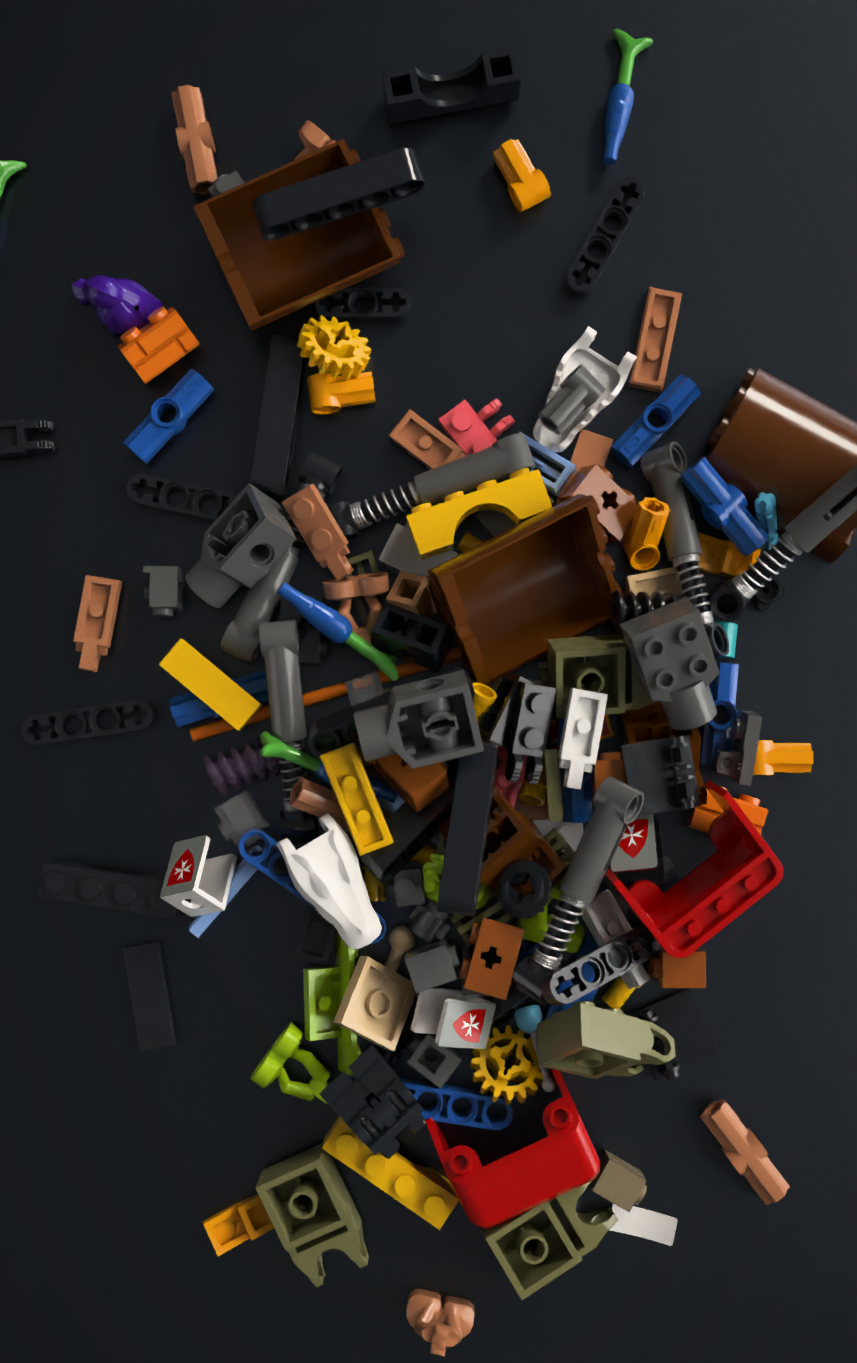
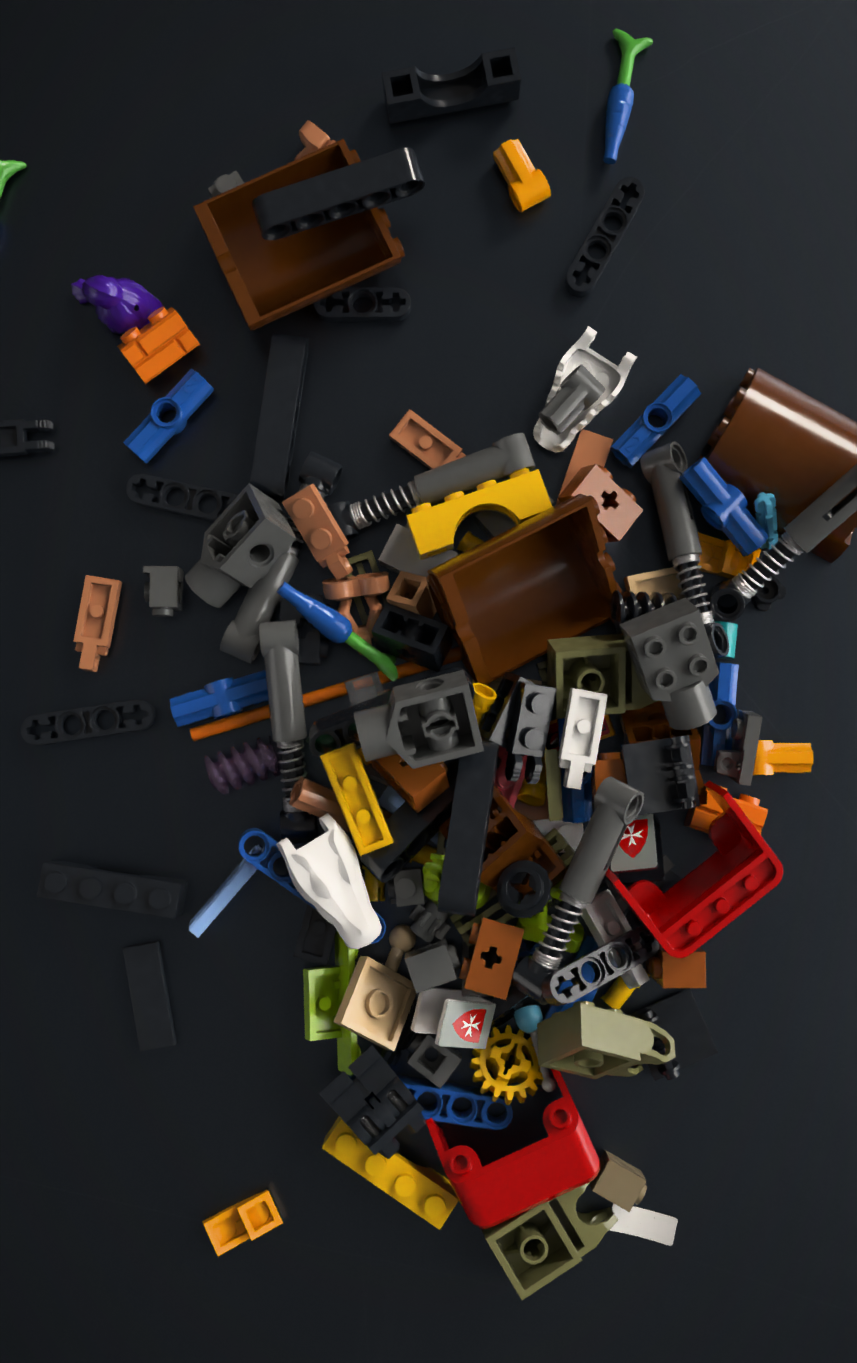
yellow tile [159,638,262,731] -> none
piece [160,835,237,917] -> none
nougat piece [171,85,218,195] -> none
clear brick [215,791,270,846] -> none
lime piece [250,1022,330,1104] -> none
olive brick [255,1143,369,1287] -> none
bright green piece [260,731,398,803] -> none
yellow gear [297,315,371,380] -> none
light orange piece [307,371,376,415] -> none
nougat piece [406,1288,475,1357] -> none
coral hinge [438,398,515,456] -> none
light blue tile [520,432,577,497] -> none
light orange piece [621,497,670,571] -> none
nougat tile [628,287,682,393] -> none
nougat piece [700,1099,790,1205] -> none

